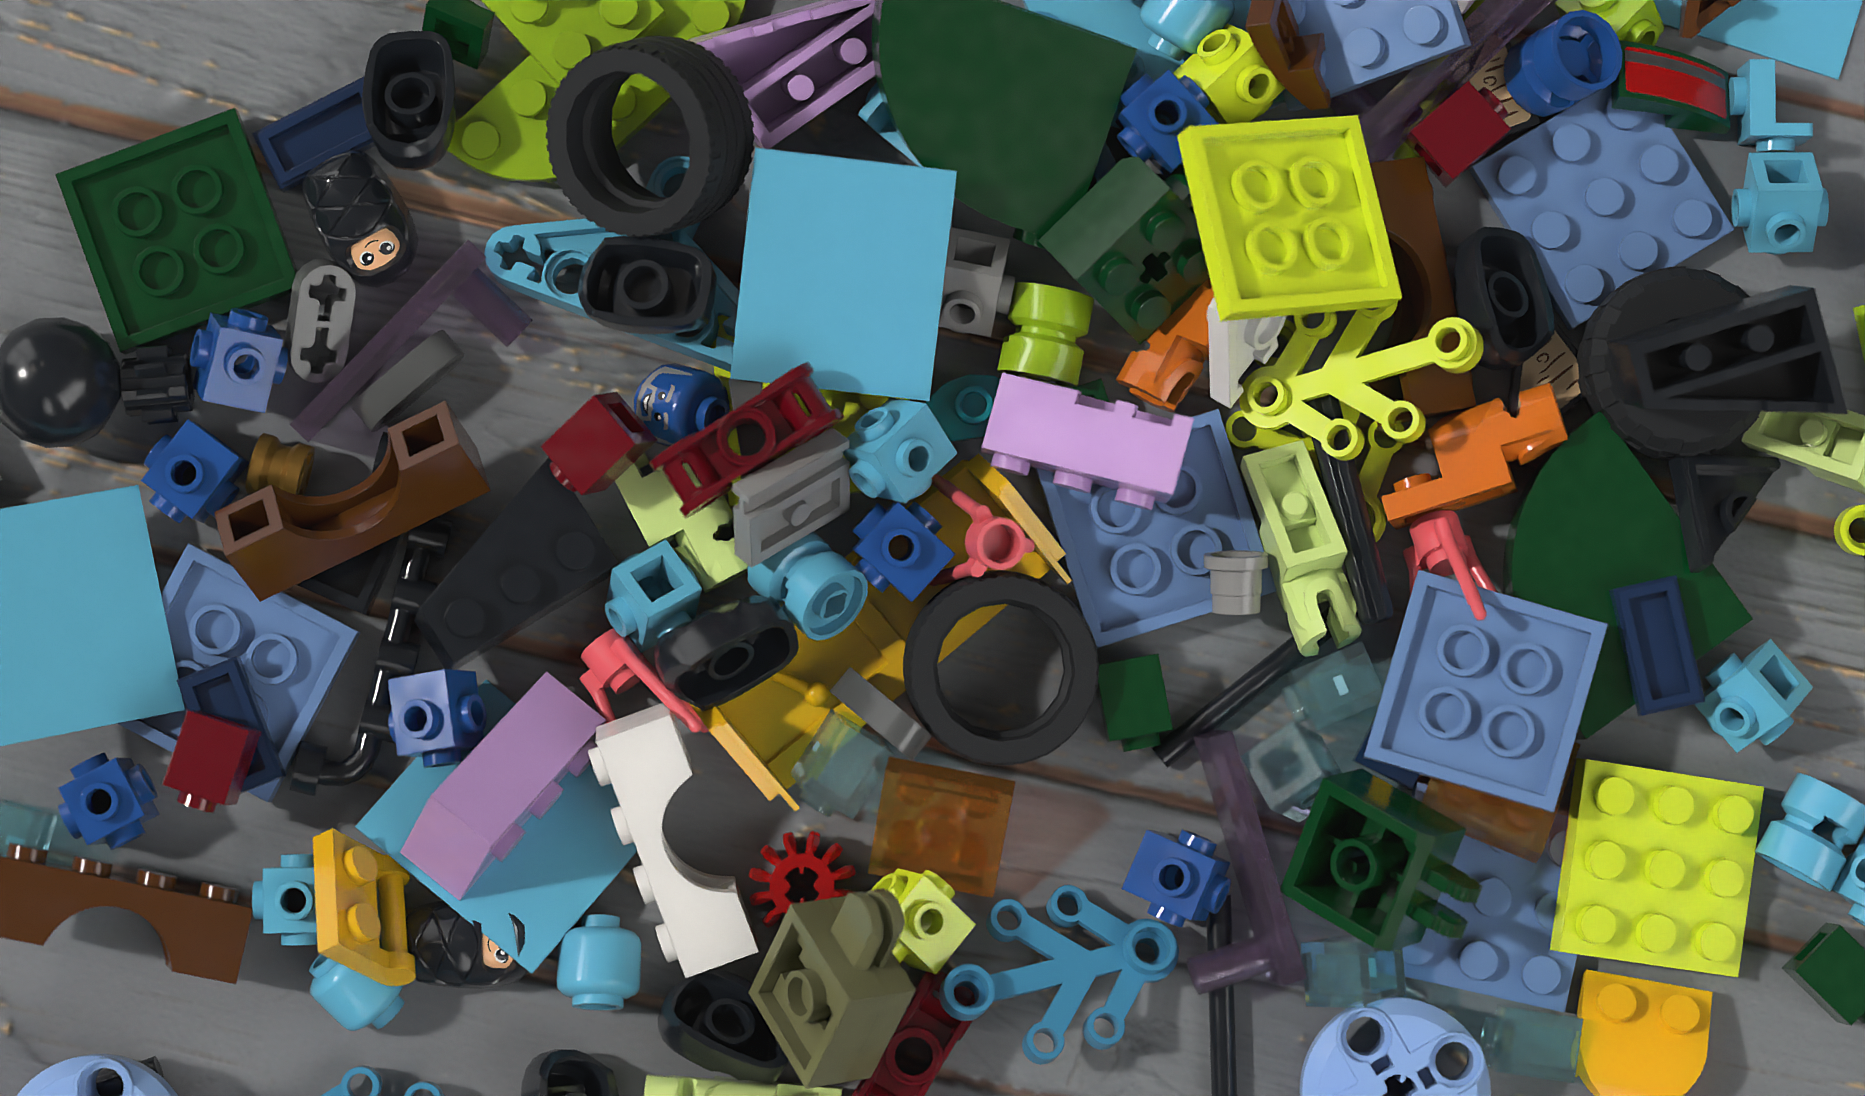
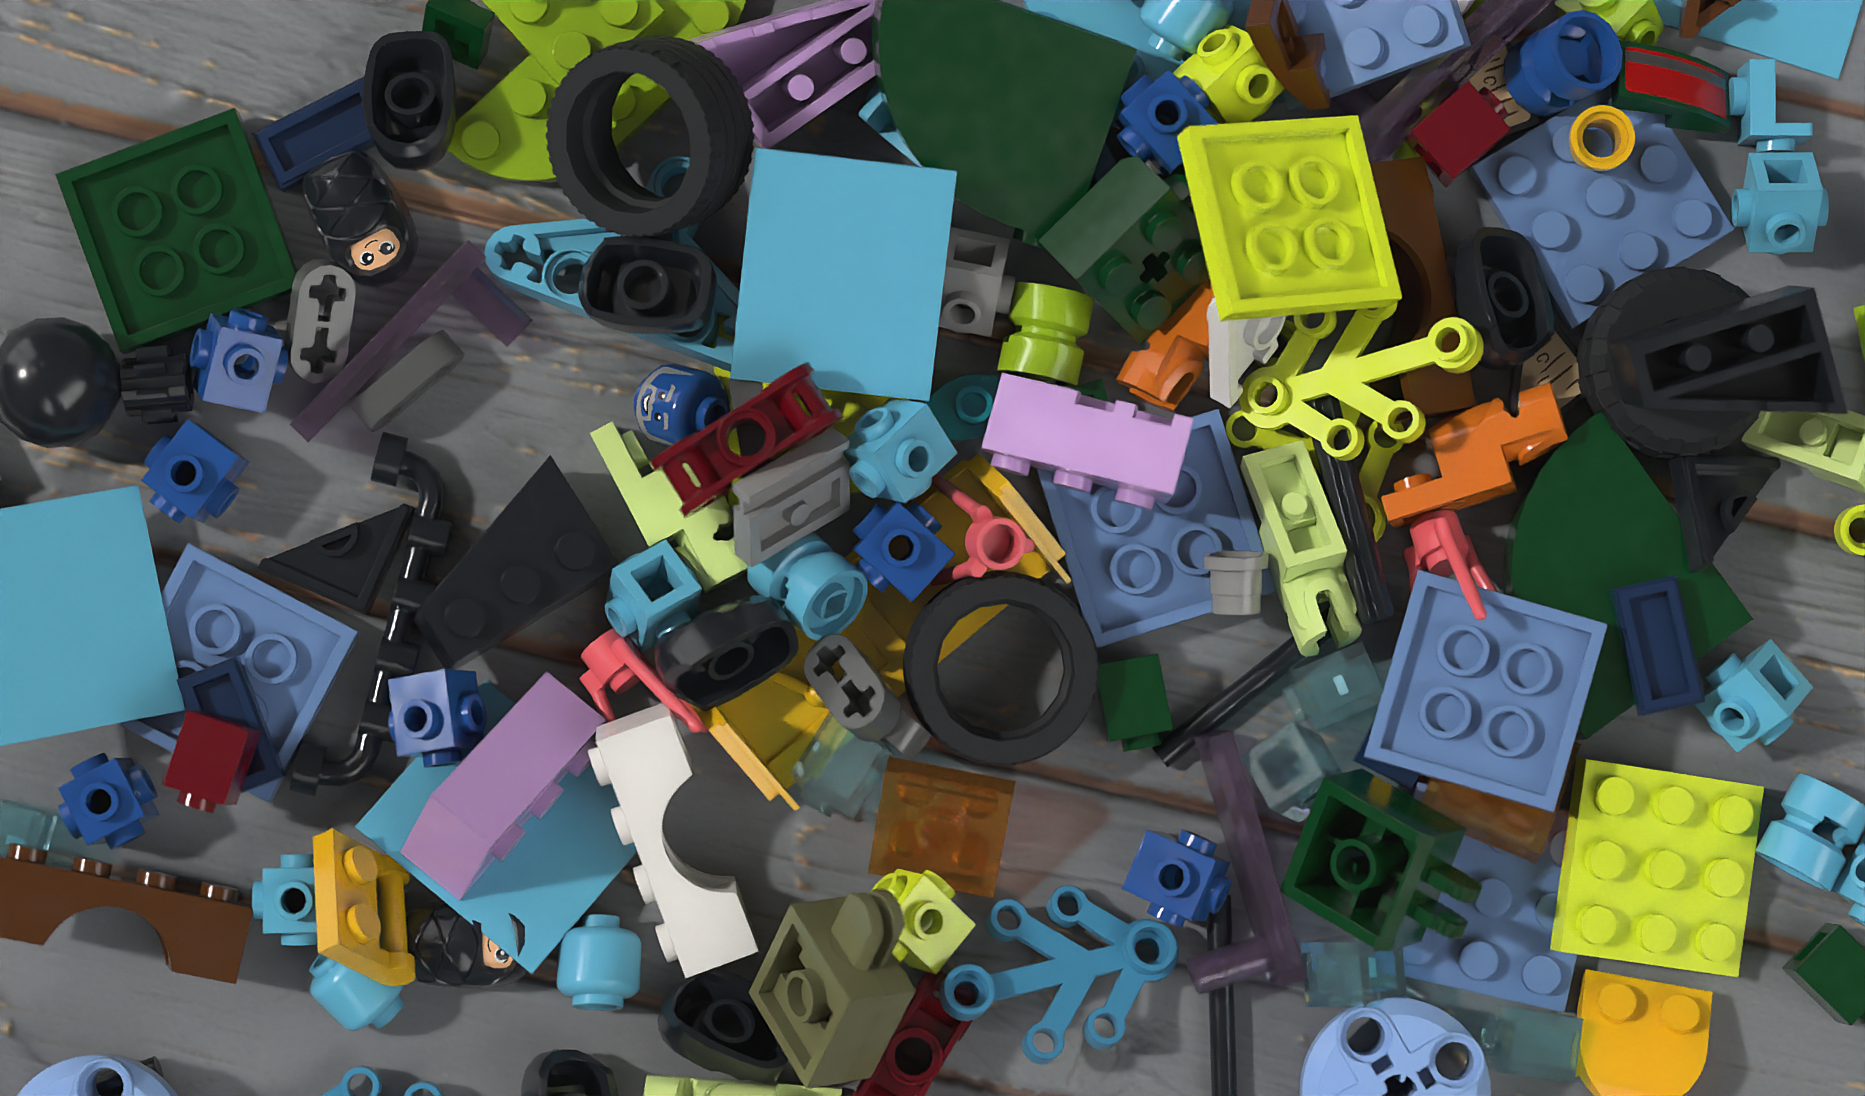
reddish brown arch [214,400,491,602] -> none
pearl gold wheel [245,433,315,496] -> none
dark red brick [540,392,658,496] -> none
red gear [749,831,856,928] -> none
none -> dark grey beam [804,634,900,742]
none -> yellow piece [1569,105,1635,171]

